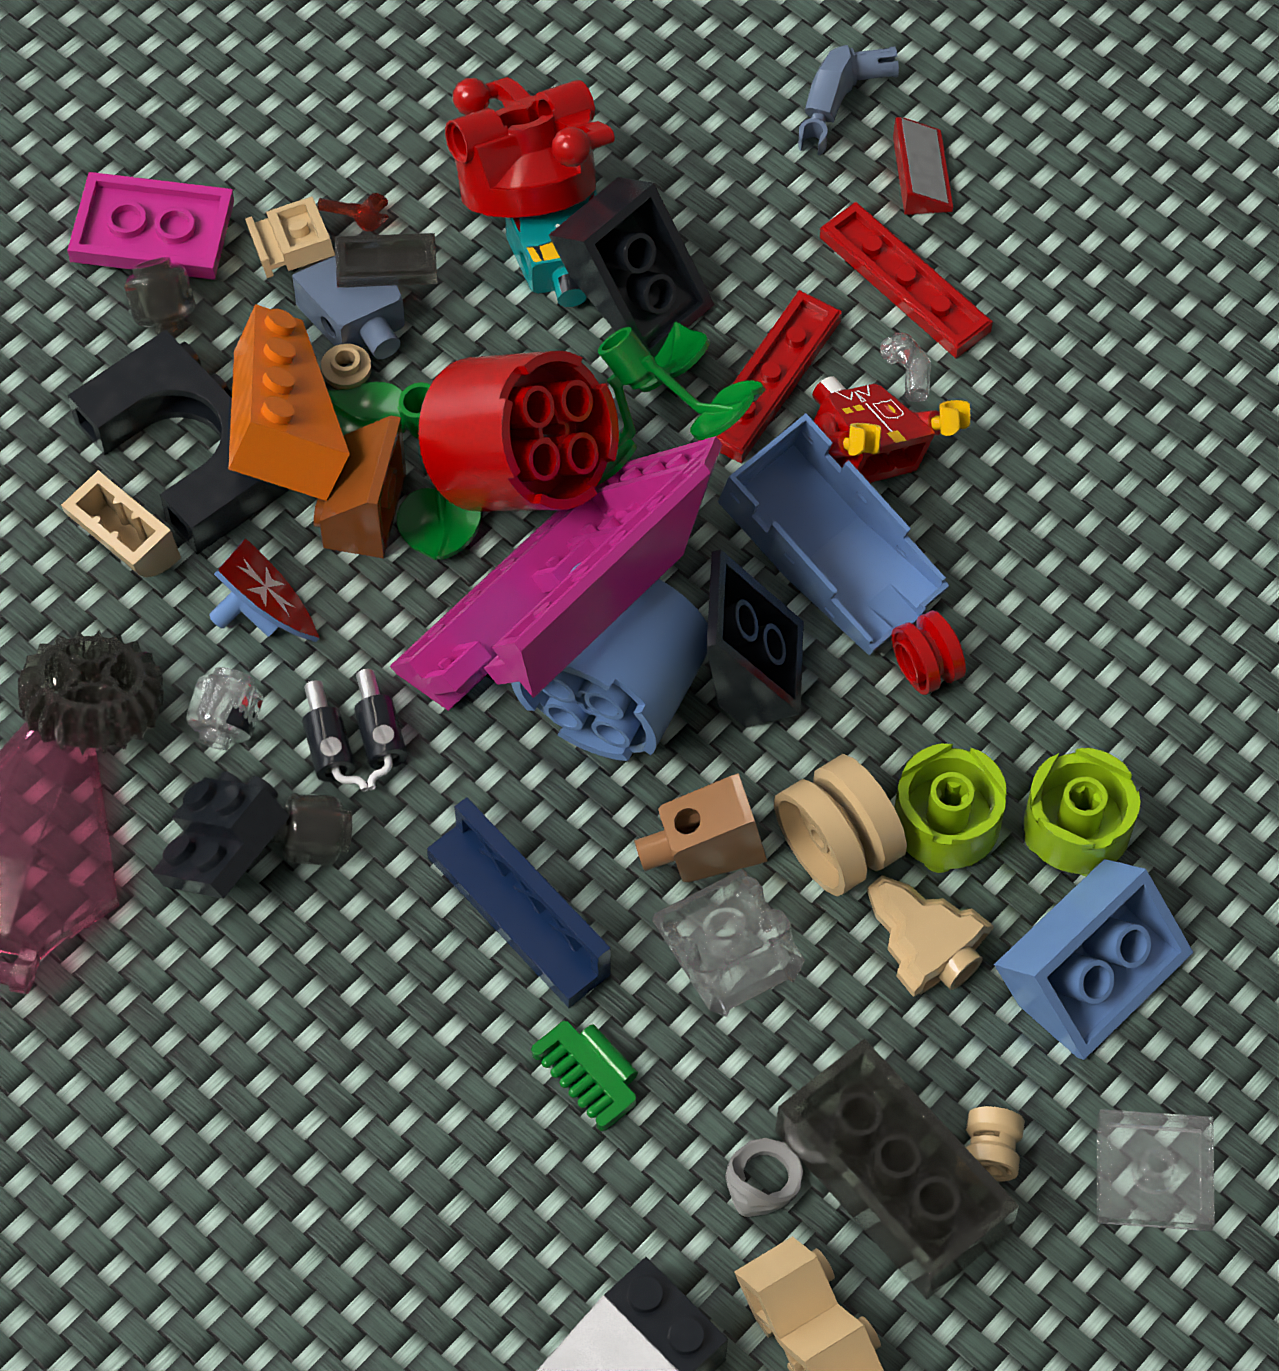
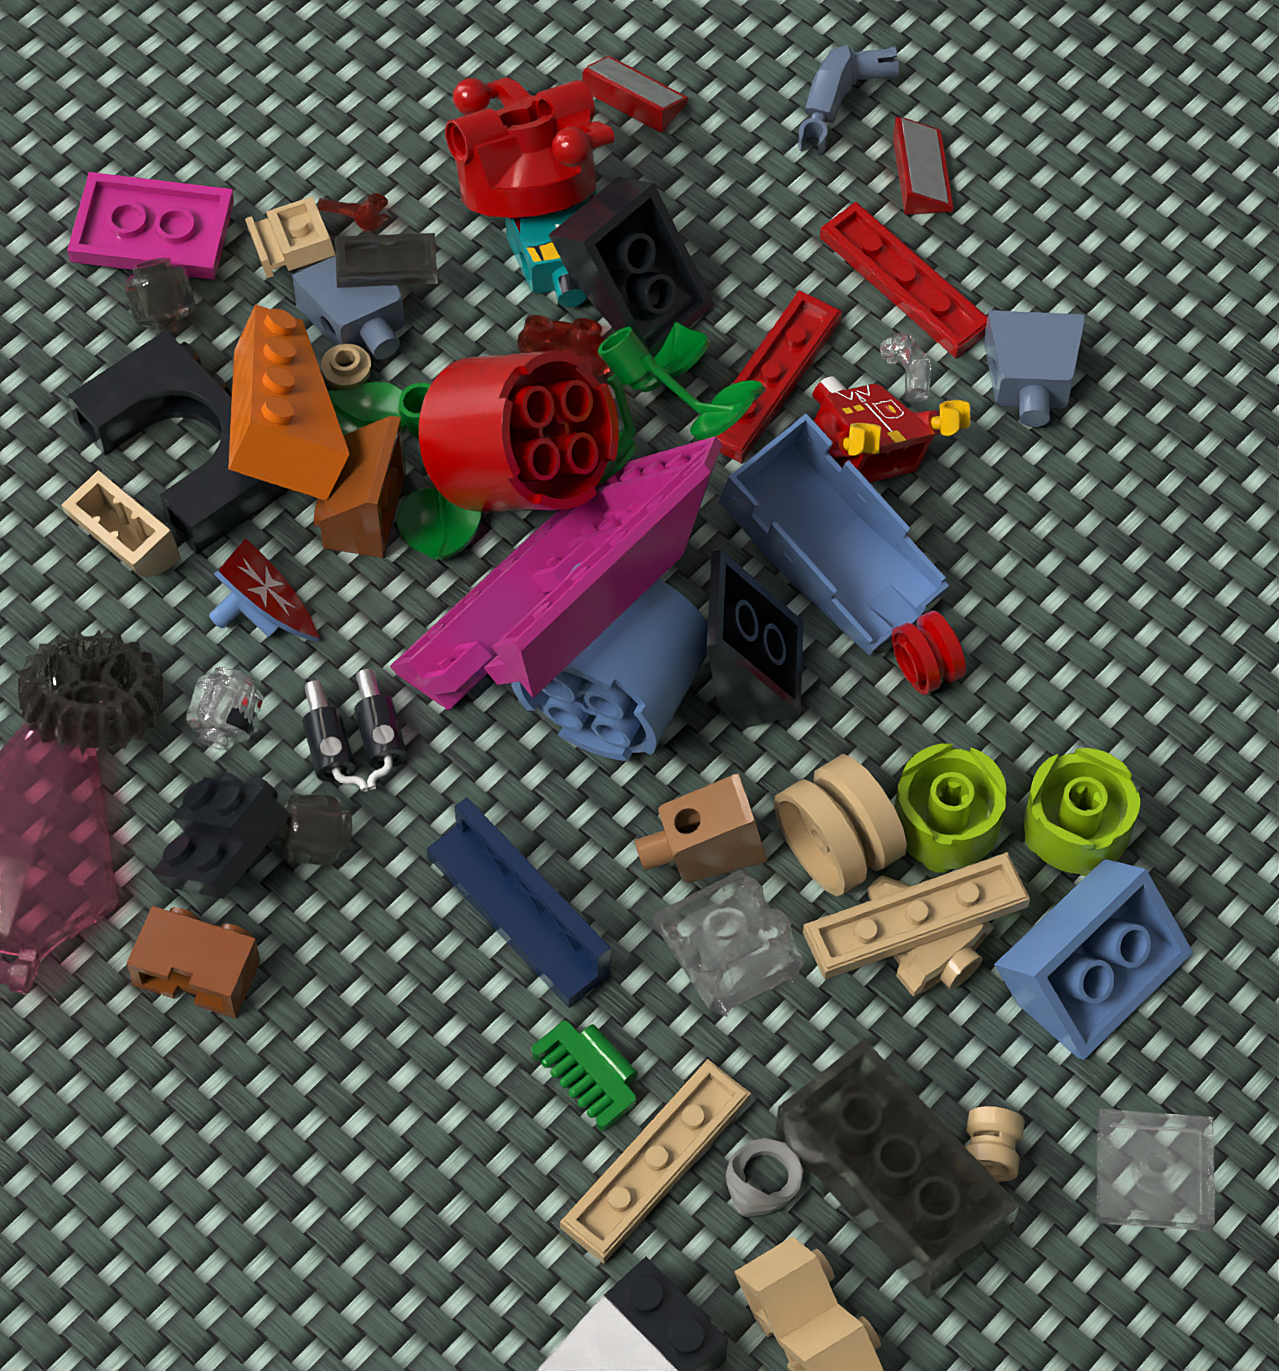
none -> dark orange brick [126,906,261,1019]
none -> clear red dish [517,315,611,378]
none -> tan tile [560,1059,751,1264]
none -> red slope [582,56,688,133]
none -> tan tile [803,853,1030,980]
none -> sand blue torso [984,310,1084,427]

